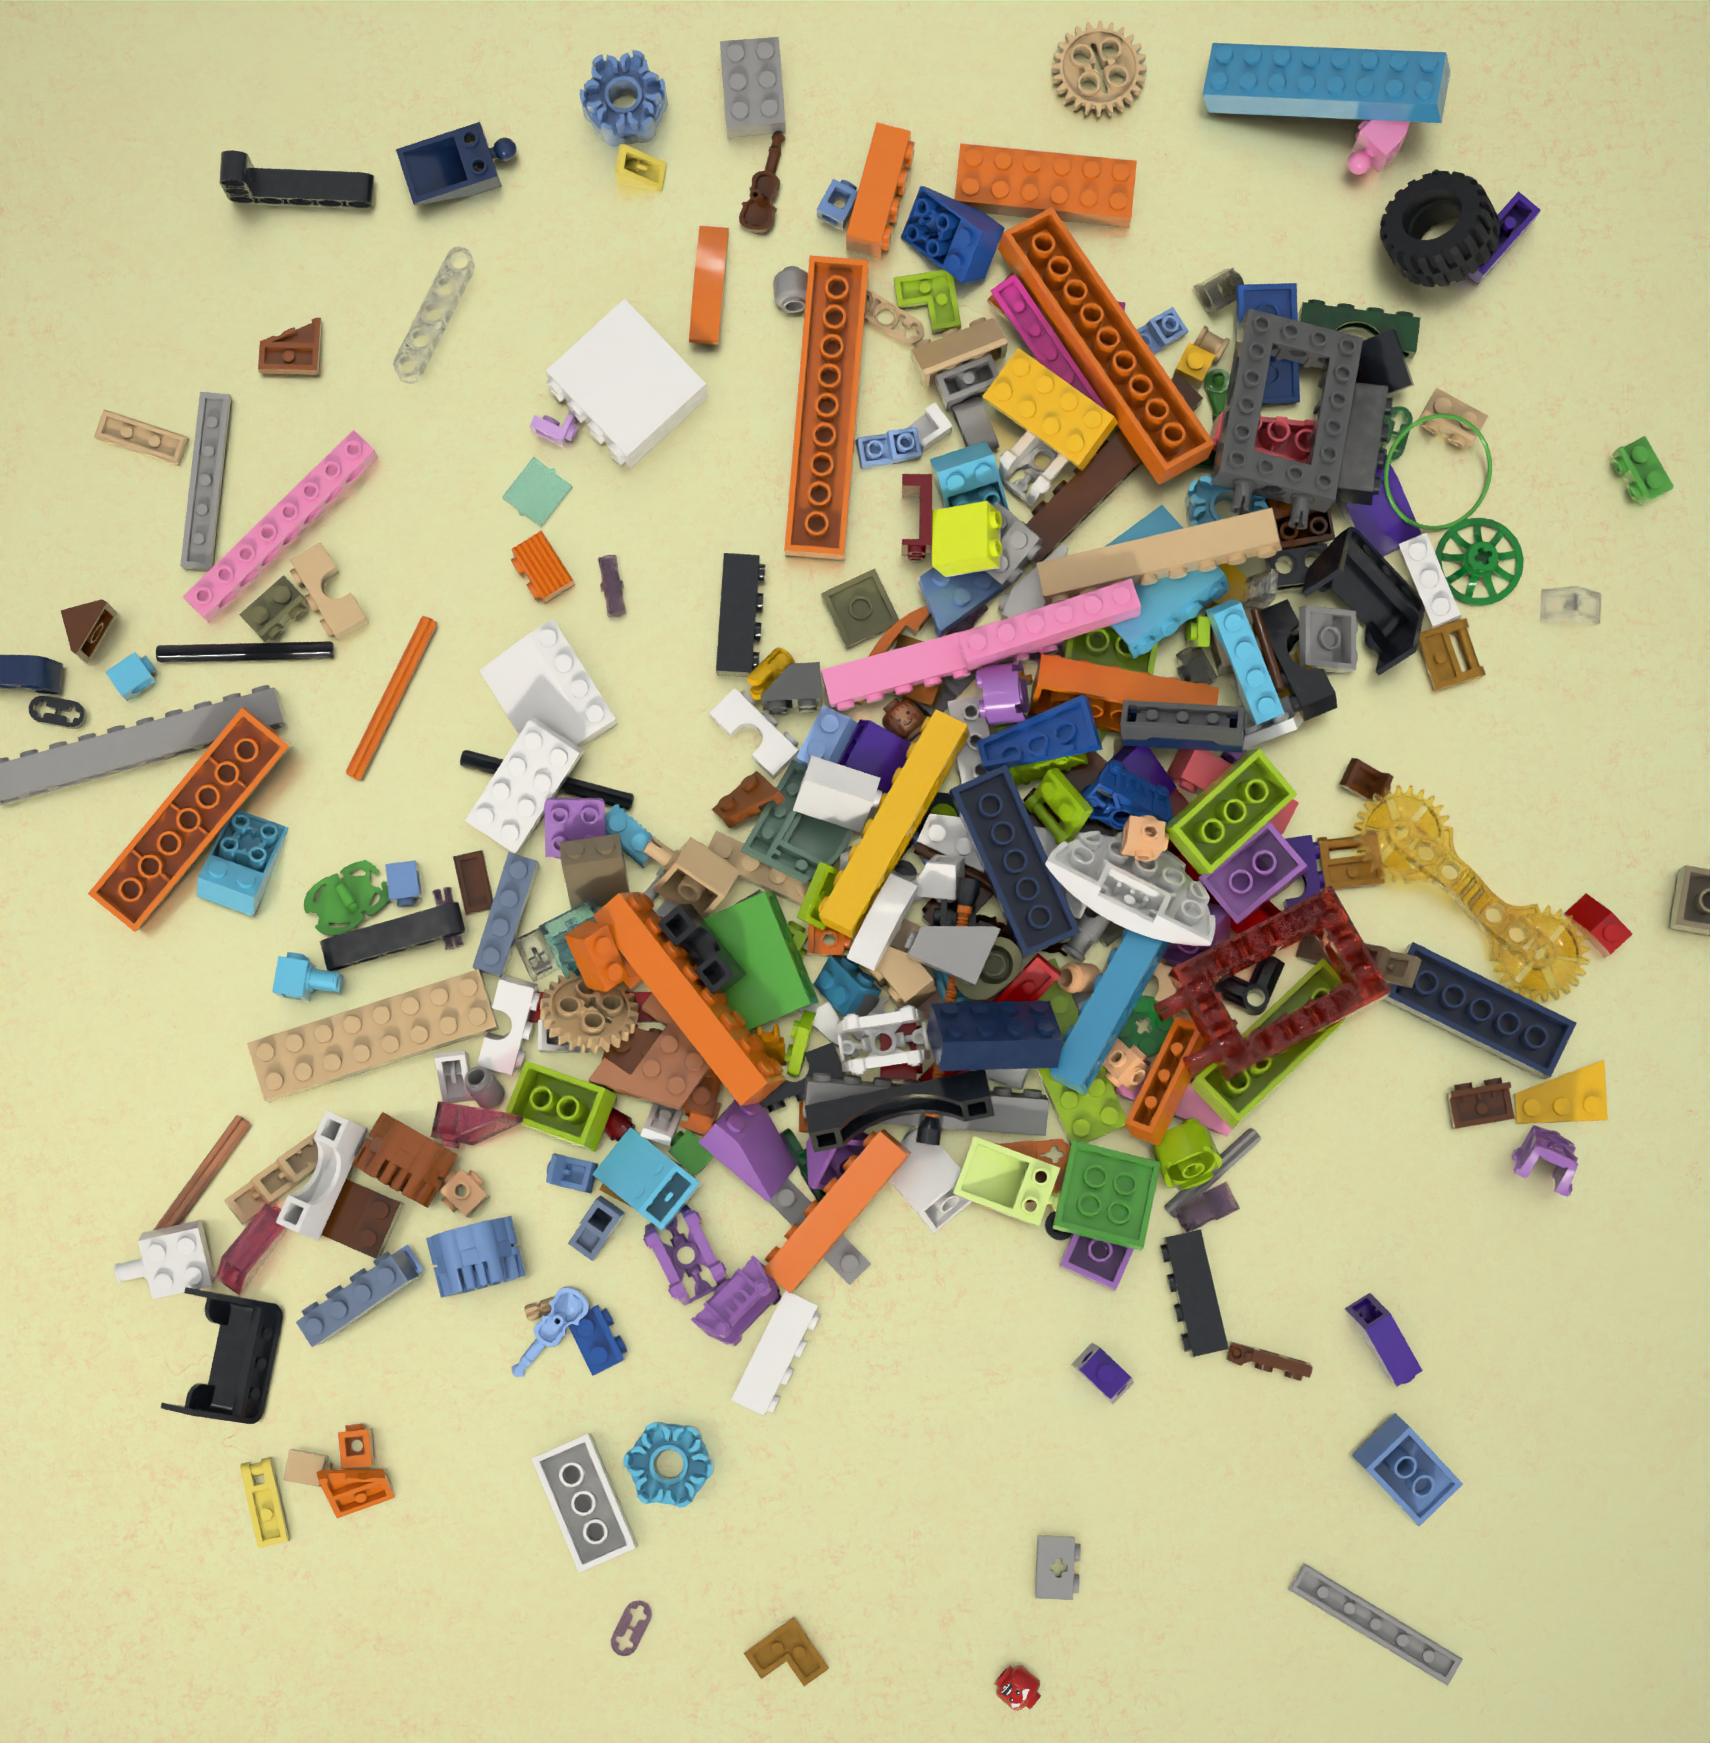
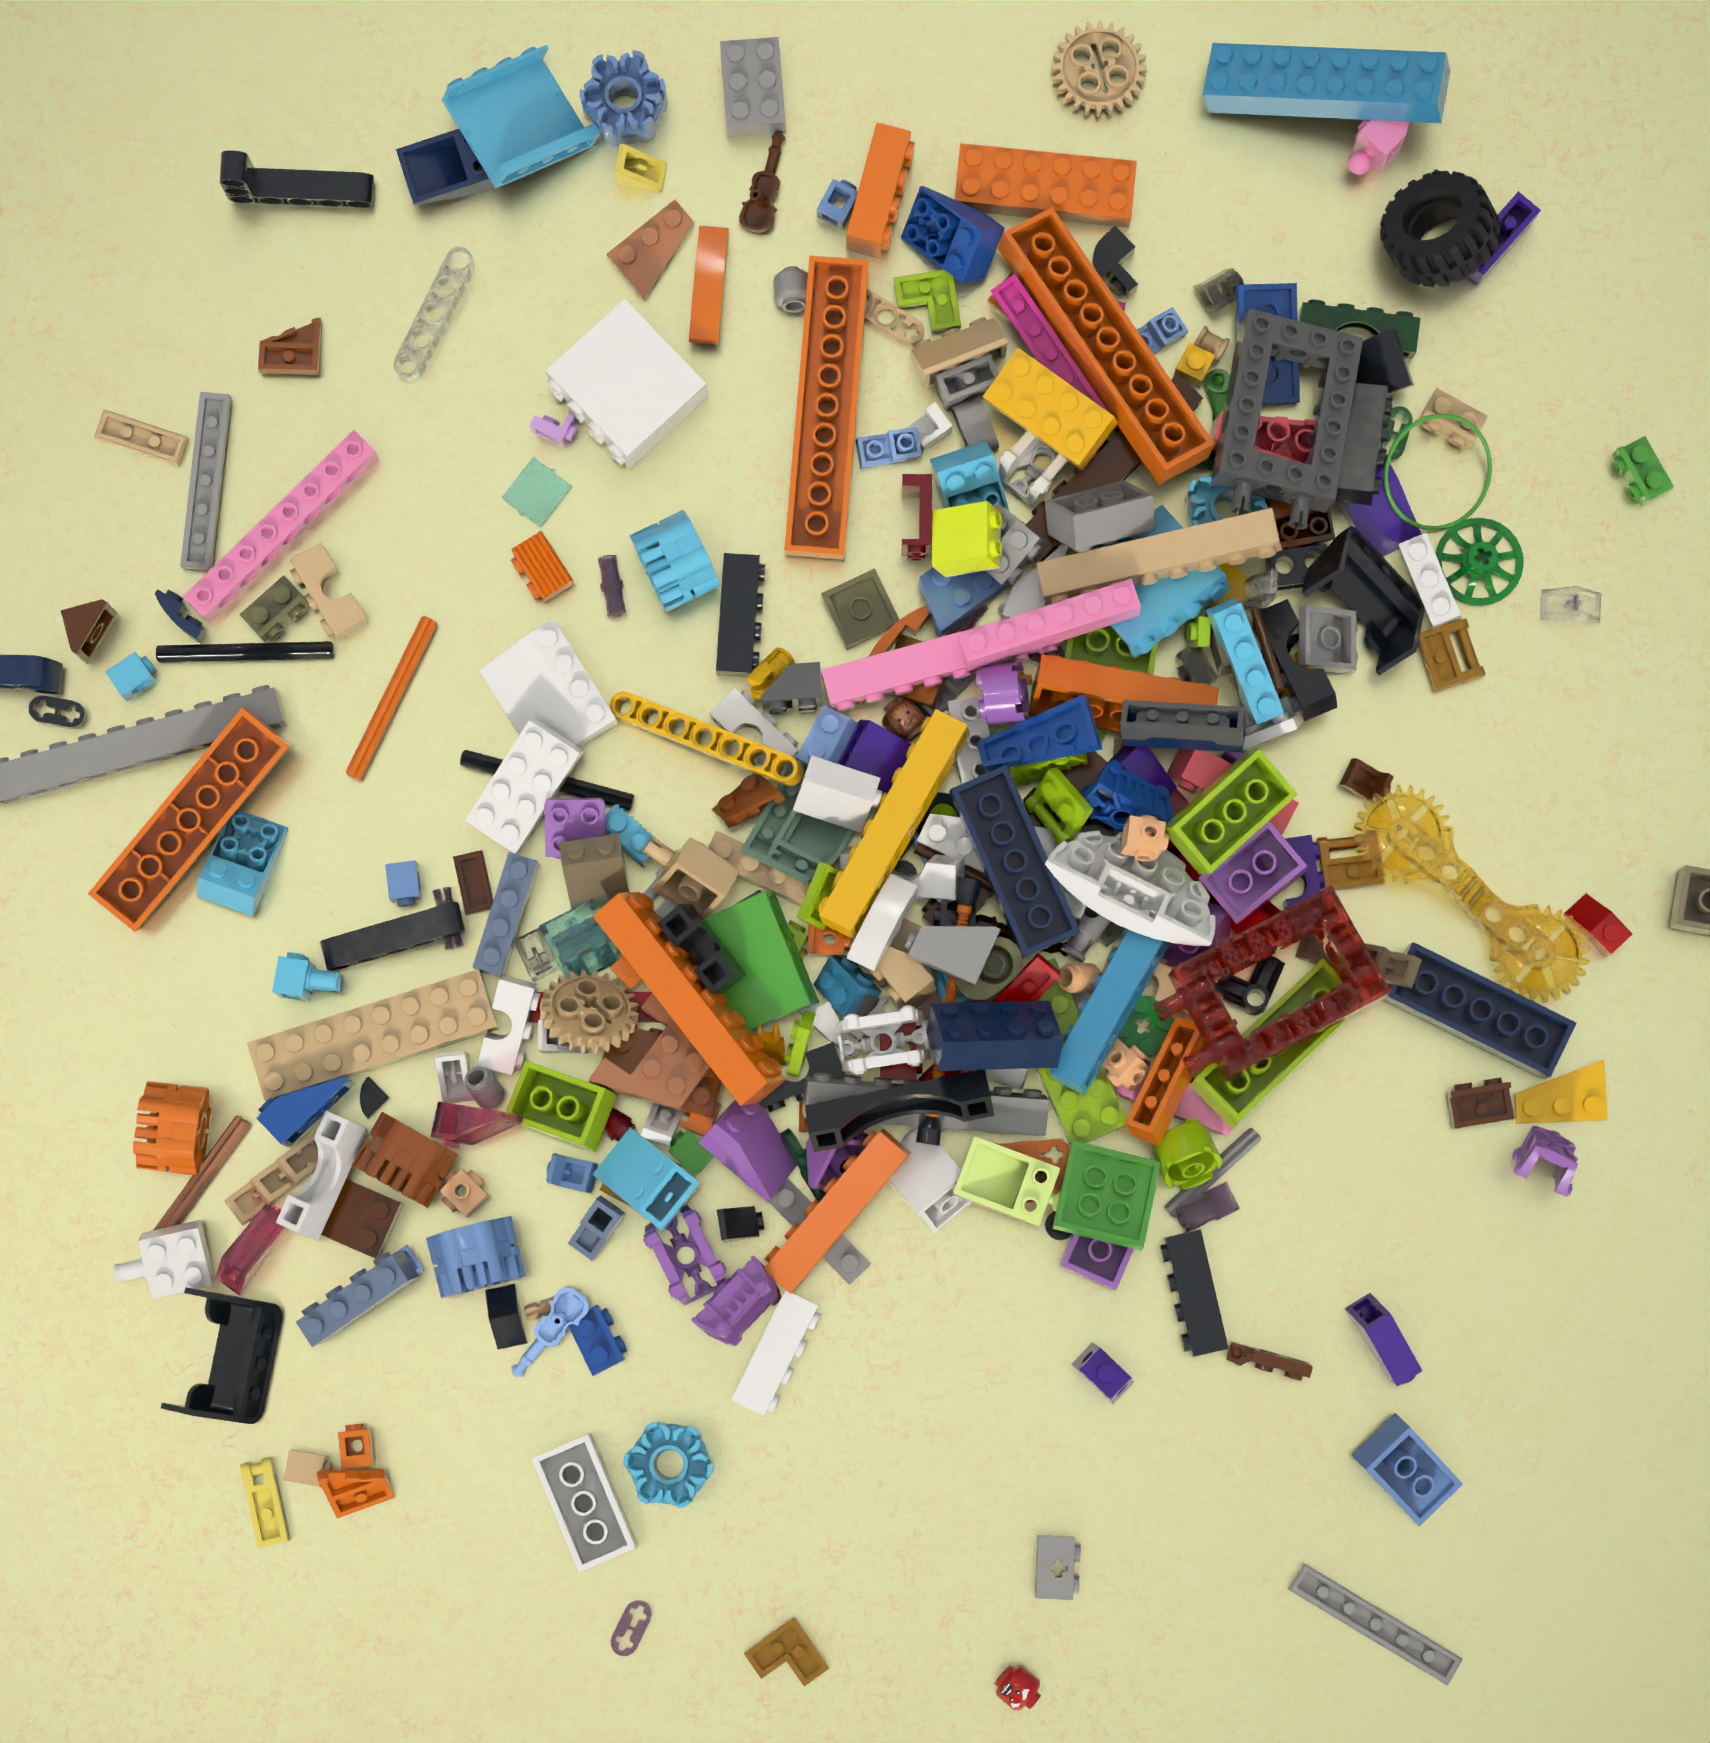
bright green shield [304,860,389,936] -> none
orange brick [564,920,629,992] -> none
none -> orange piece [133,1081,212,1176]
none -> dark blue slope [155,589,207,644]
none -> blue slope [256,1077,355,1147]
none -> black tile [360,1076,390,1119]
none -> medium azure panel [442,45,601,189]
none -> black slope [485,1284,528,1350]
none -> nougat wing [607,199,694,301]
none -> yellow beam [609,691,804,786]
none -> medium azure piece [629,510,721,612]
none -> black slope [717,1206,765,1243]
none -> light grey brick [1045,480,1155,552]
none -> black brick [1091,226,1138,299]

